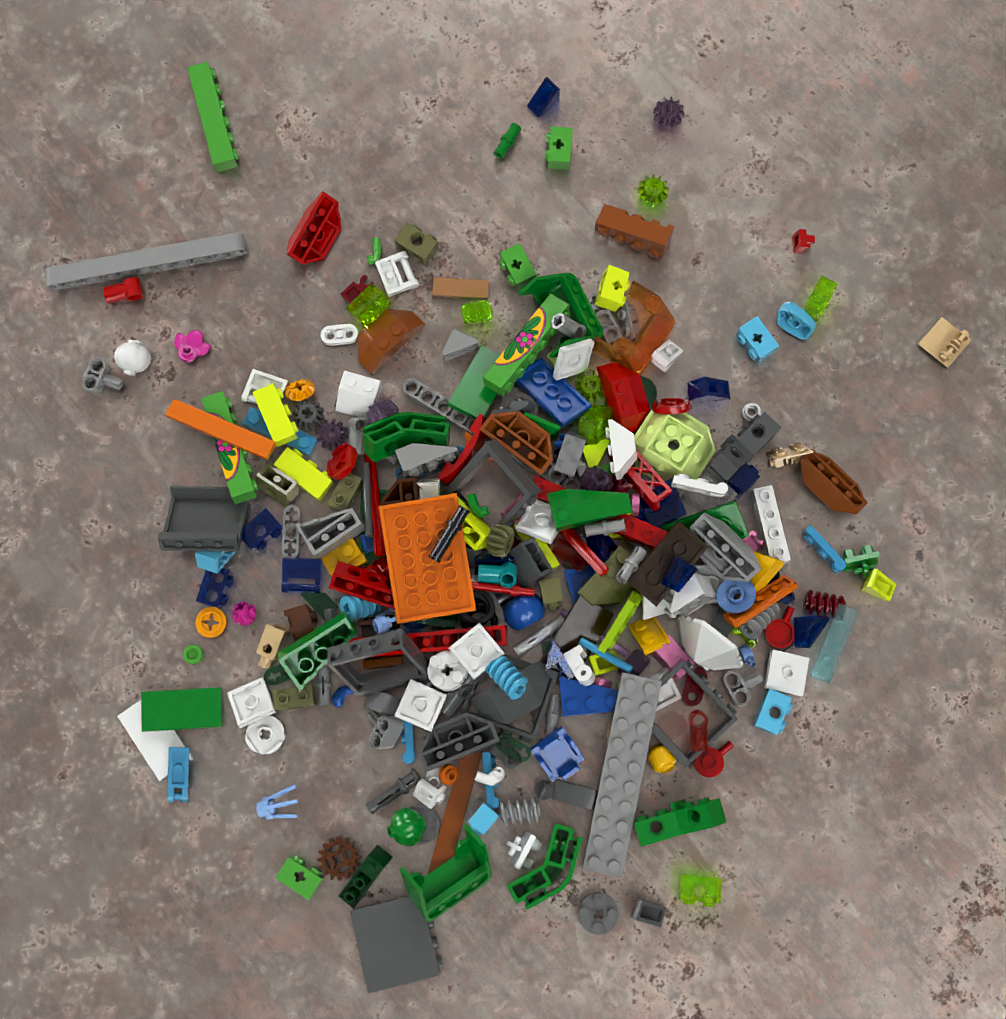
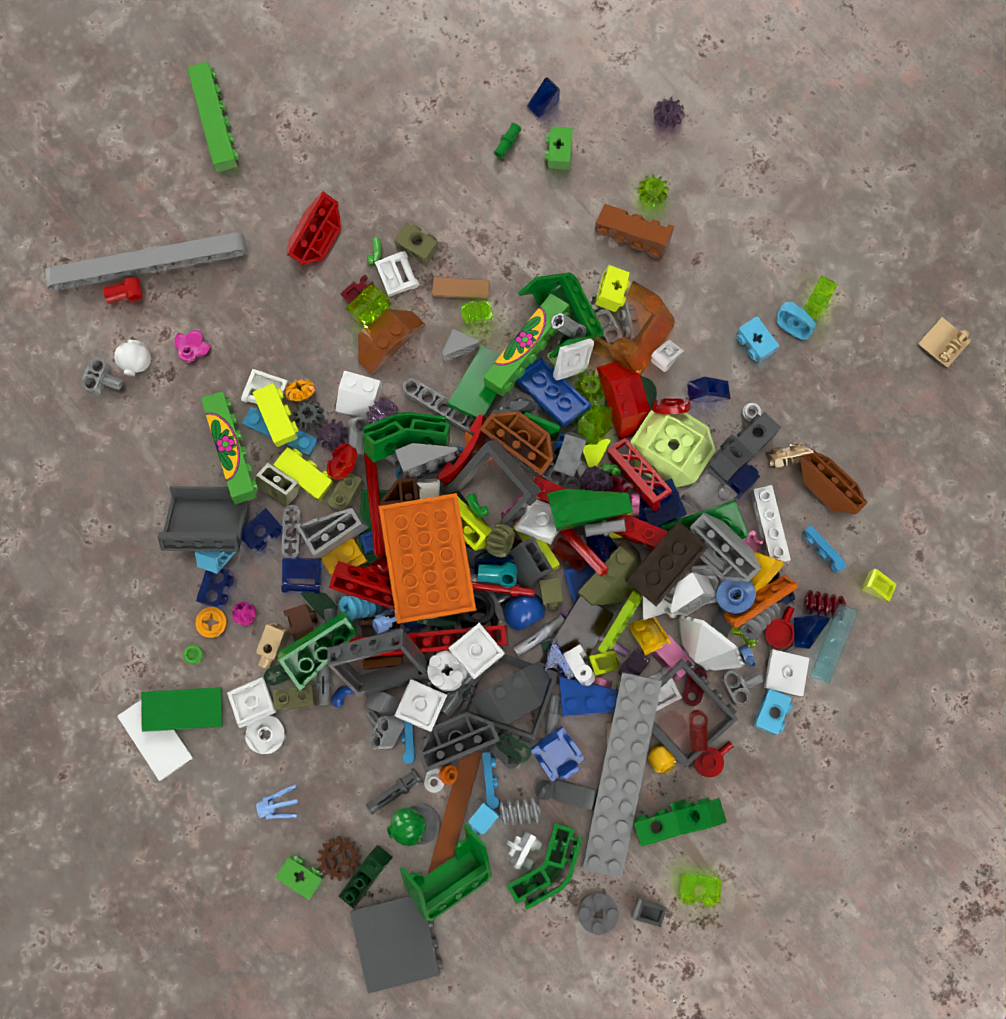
orange tile [165,399,276,460] -> none
dark azure plate [168,747,190,802] -> none
white plate [321,324,359,346] -> none
dark grey bar [362,462,373,538] -> none
white bracket [413,778,447,809] -> none
black pin [428,505,470,563] -> none
white arm [475,767,505,786] -> none
medium azure piece [485,656,528,700] -> none
bright green brick [498,243,537,290] -> none
dark azure bar [579,637,633,673] -> none
white slope [605,419,637,480] -> none
light grey pin [615,546,647,584] -> none
clear blue slope [661,556,697,593] -> none
white plate [671,474,728,498] -> none
red tile [792,229,815,254] -> none
green hips [843,545,880,578] -> none

